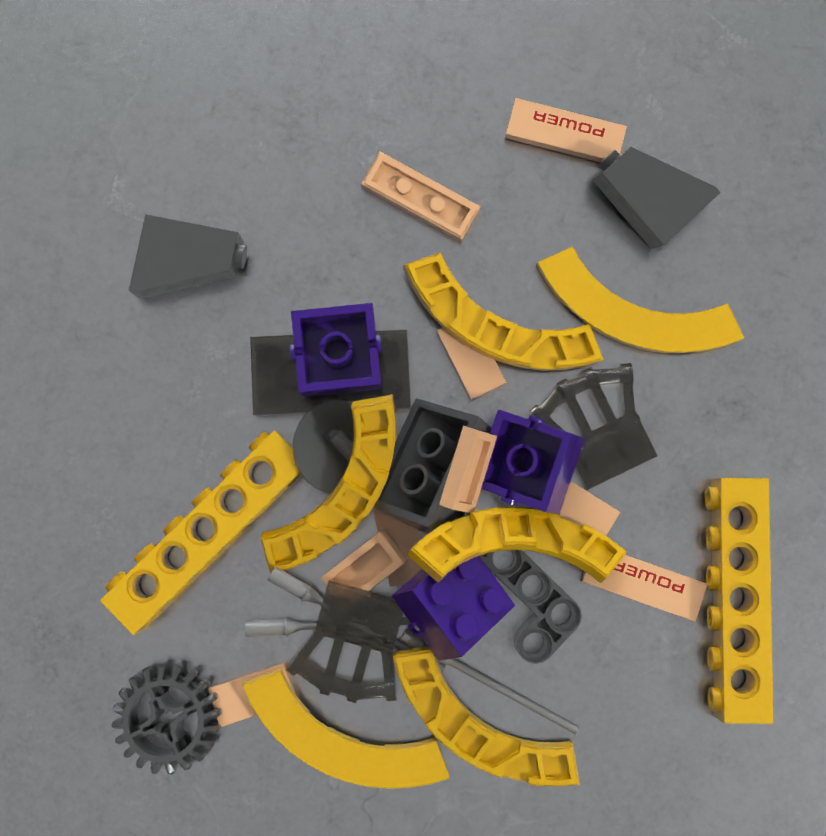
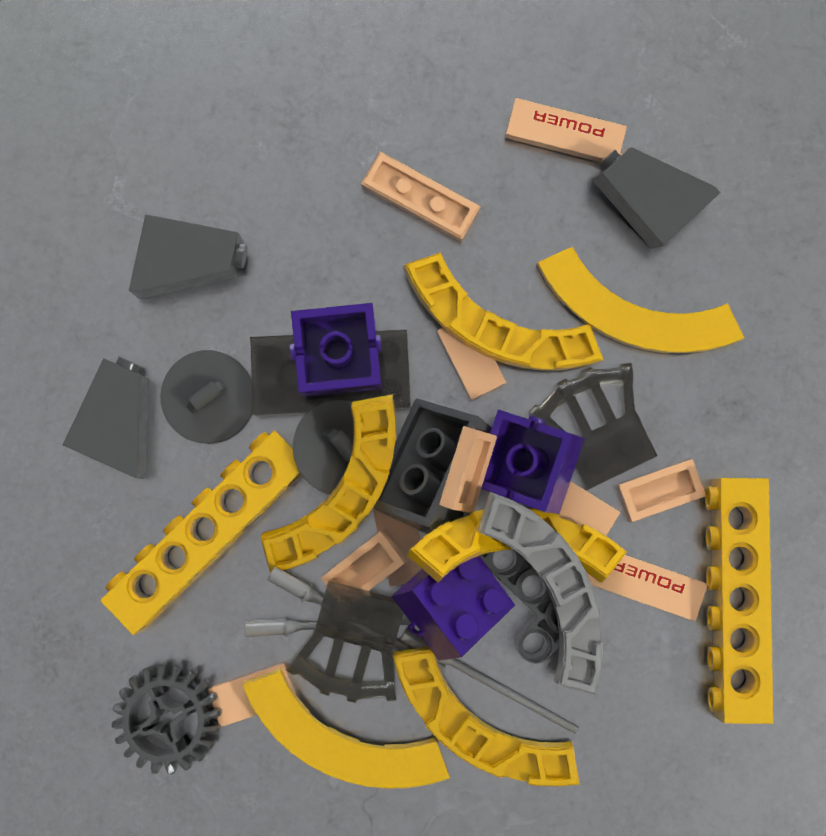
none -> dark grey slope [63,357,148,479]
none -> dark grey shield [160,350,254,443]
none -> light grey tile [477,492,603,695]
none -> light nougat tile [616,459,706,522]

